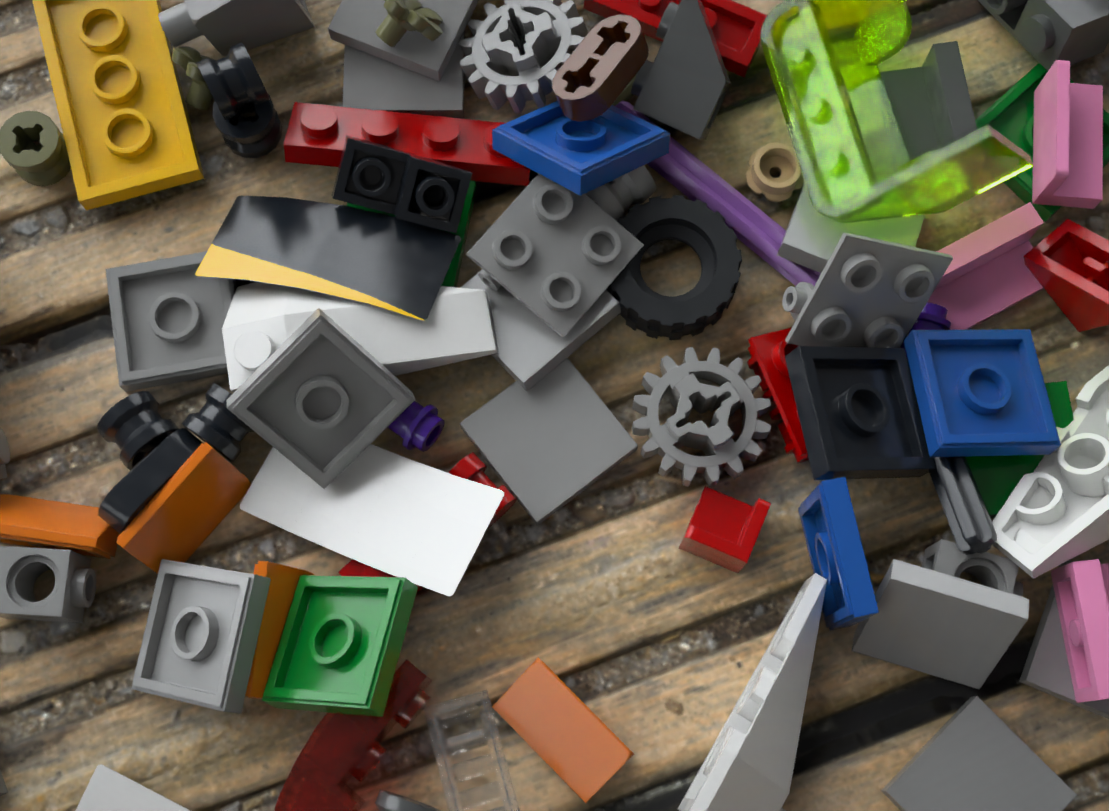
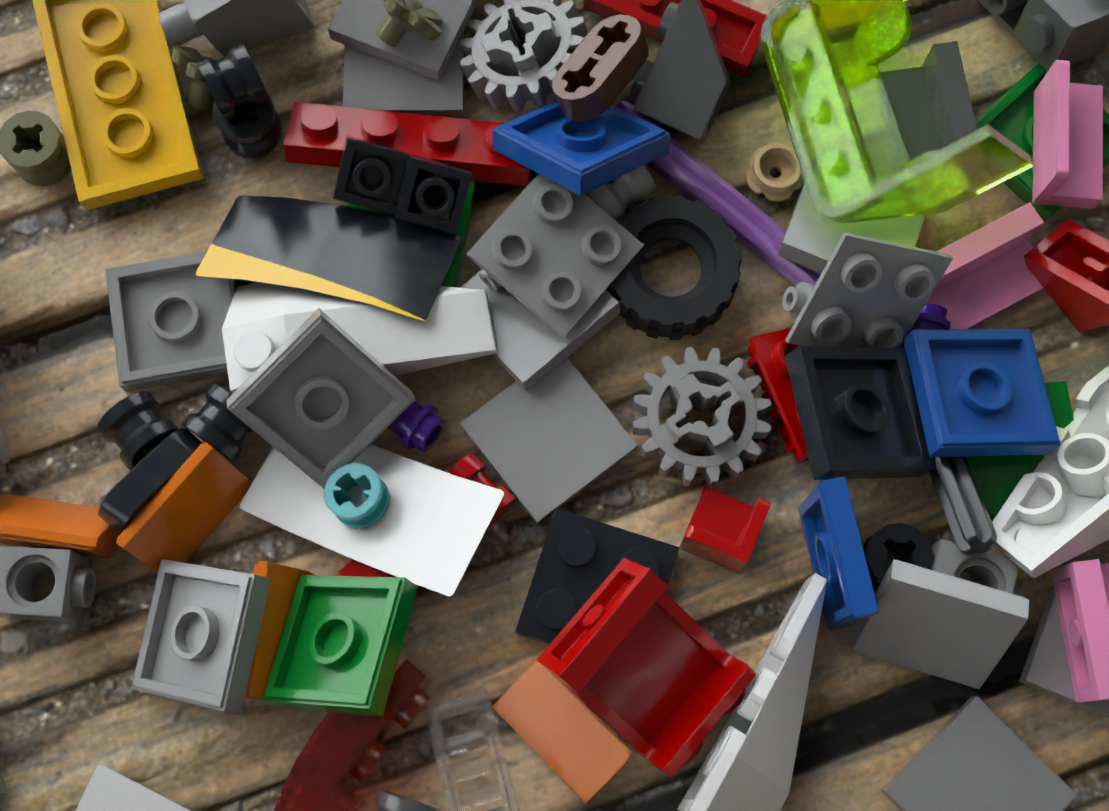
none -> teal bush [324,463,390,529]
none -> black plate [515,508,679,645]
none -> red panel [537,558,756,777]
none -> black wheel [862,523,933,591]

